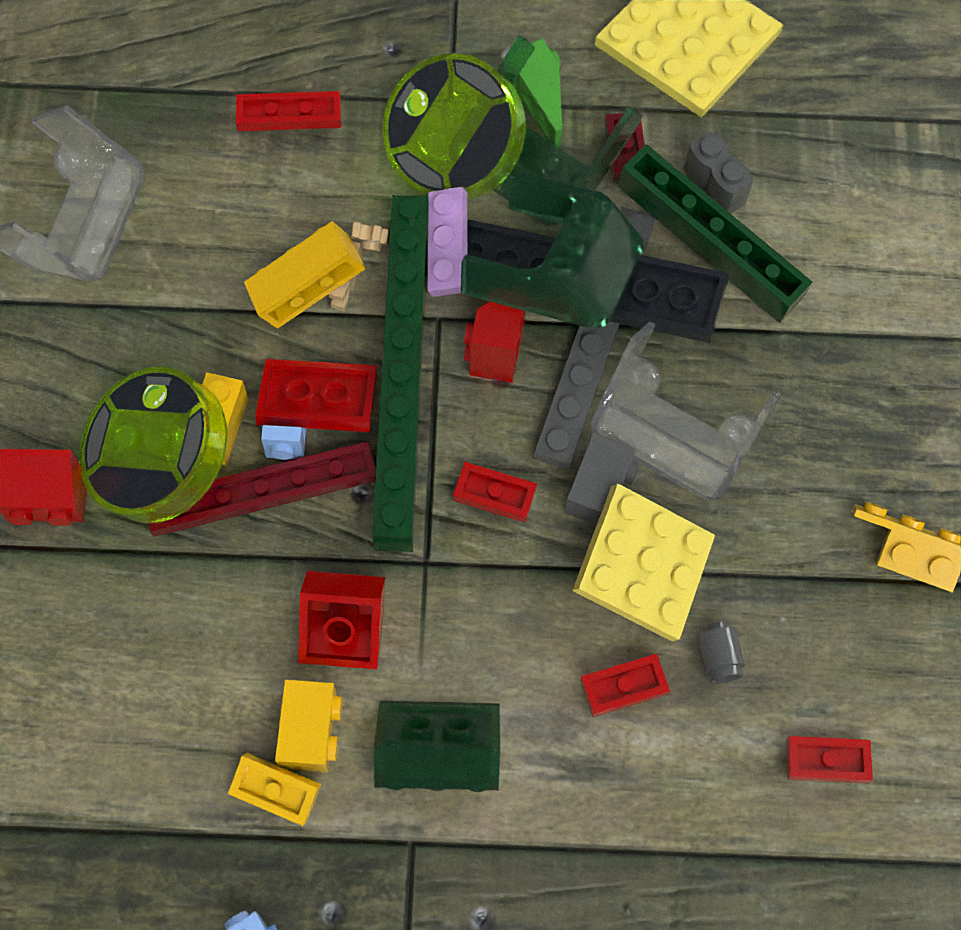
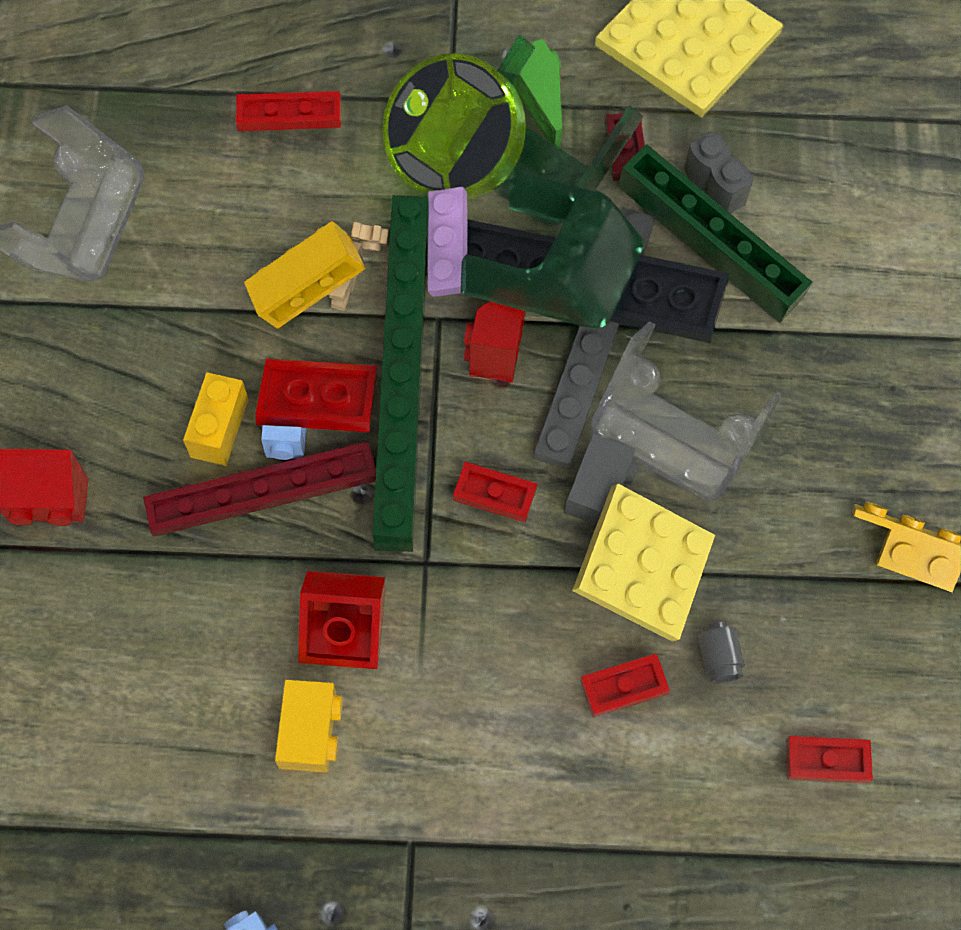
piece [79,366,227,523] -> none
yellow plate [228,753,321,826] -> none
clear green slope [374,700,500,792] -> none

